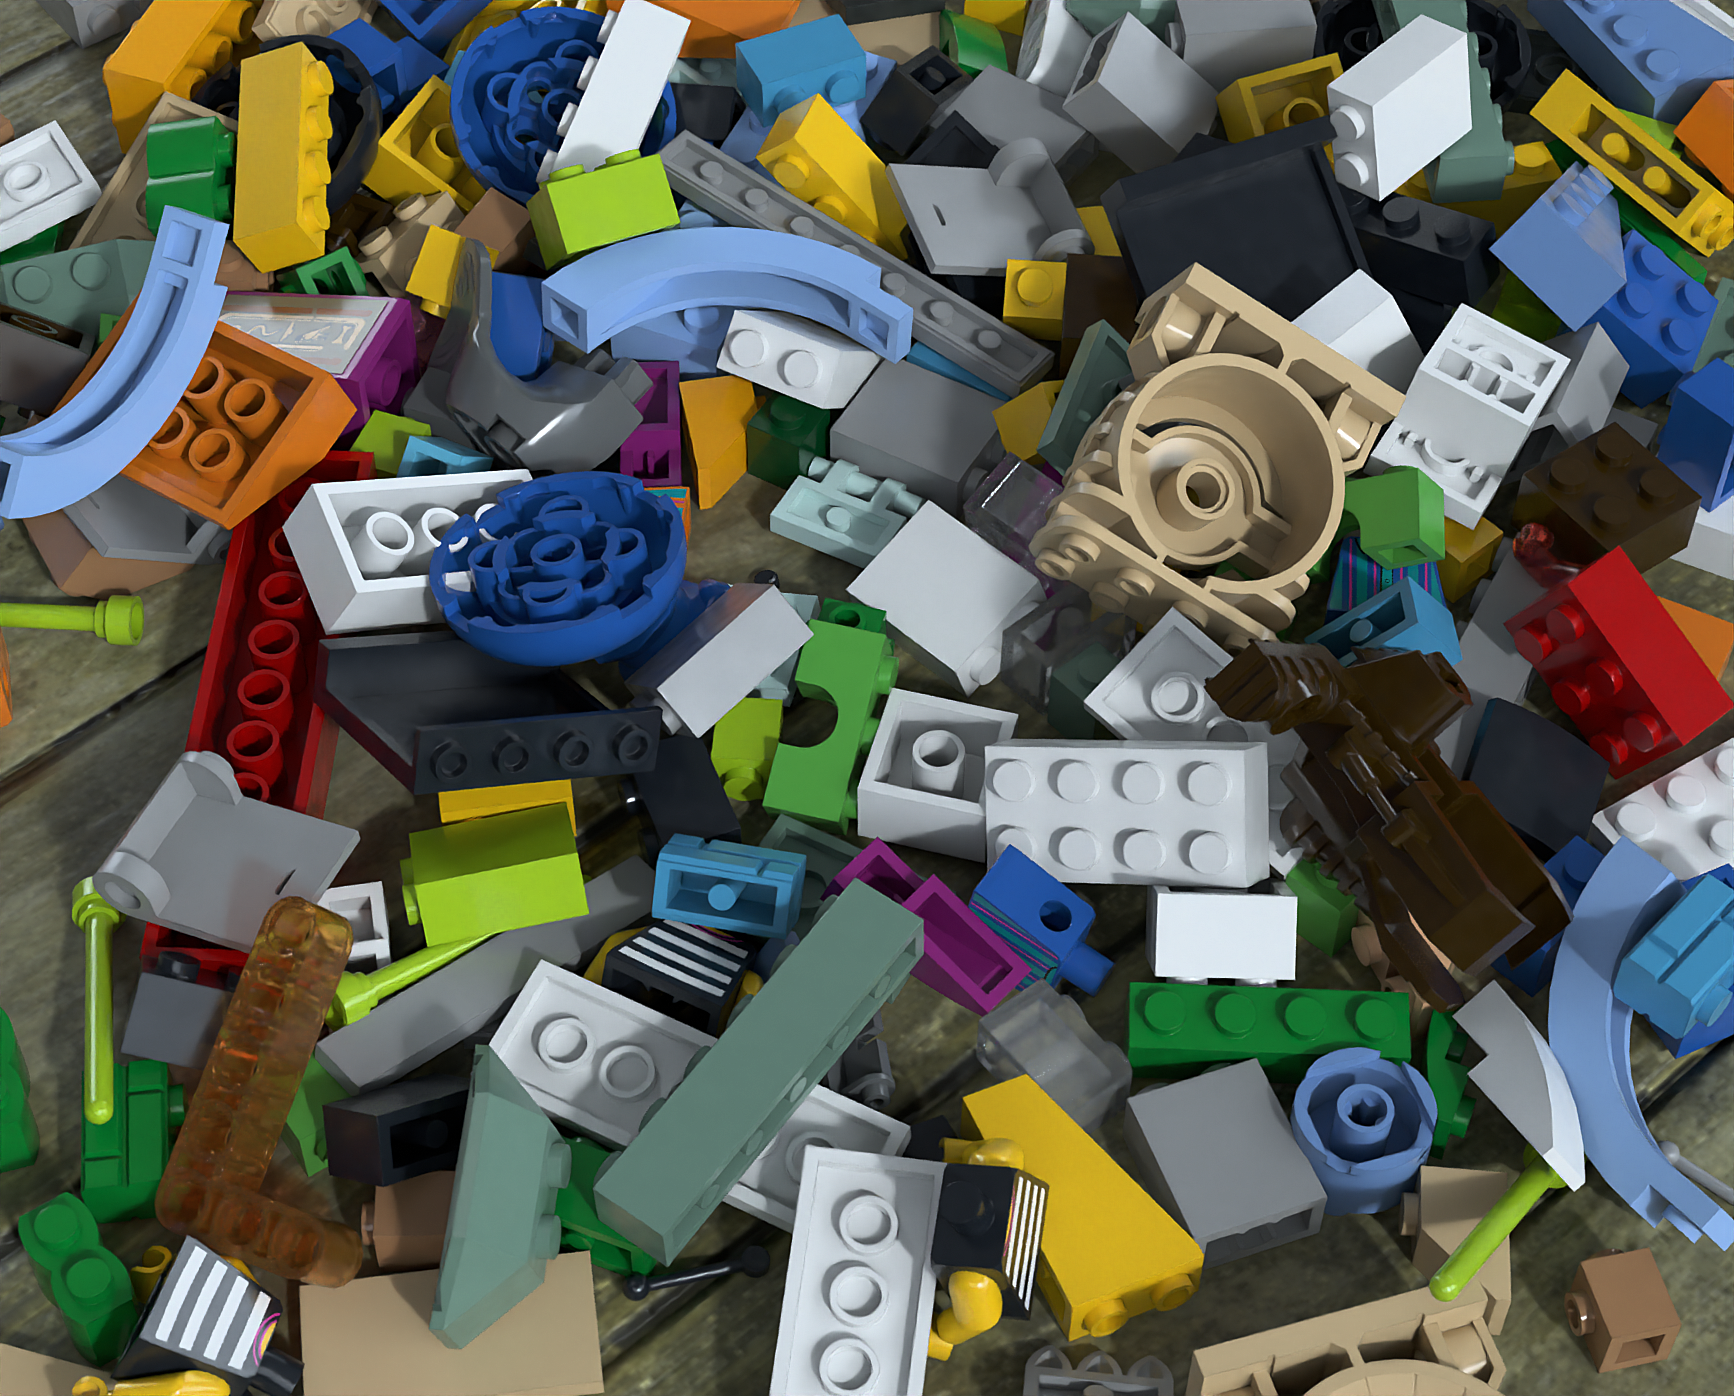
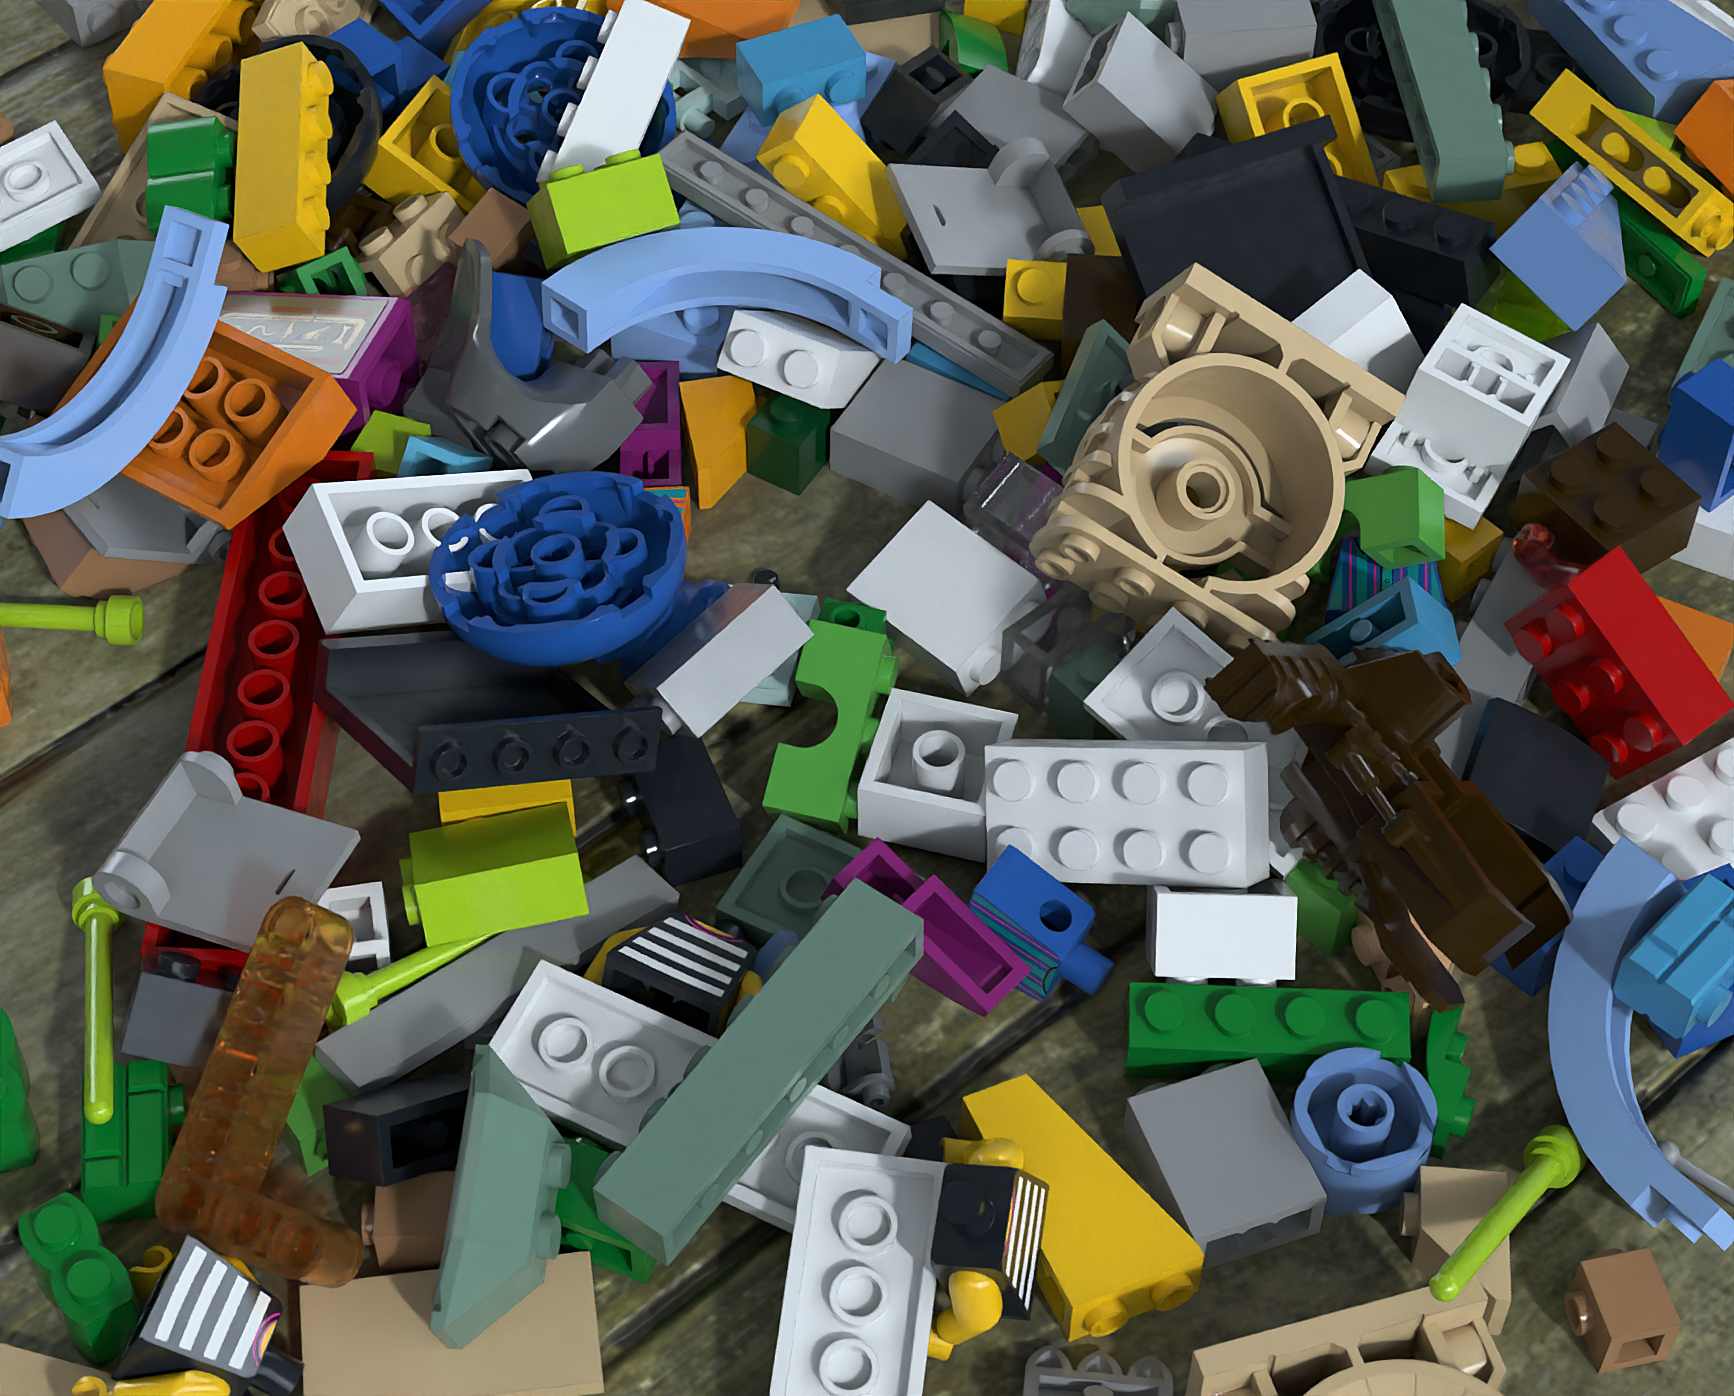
yellow brick [405,224,500,319] -> none
black hinge [622,1246,770,1301] -> none
dark azure brick [652,833,807,940] -> none
black brick [670,82,746,149] -> none
lime brick [711,697,783,801] -> none
light aqua plate [770,456,926,569] -> none
clear brick [976,978,1132,1135] -> none
white brick [1327,14,1472,202] -> none
white slope [1452,980,1585,1192] -> none
blue brick [1555,229,1719,409] -> none

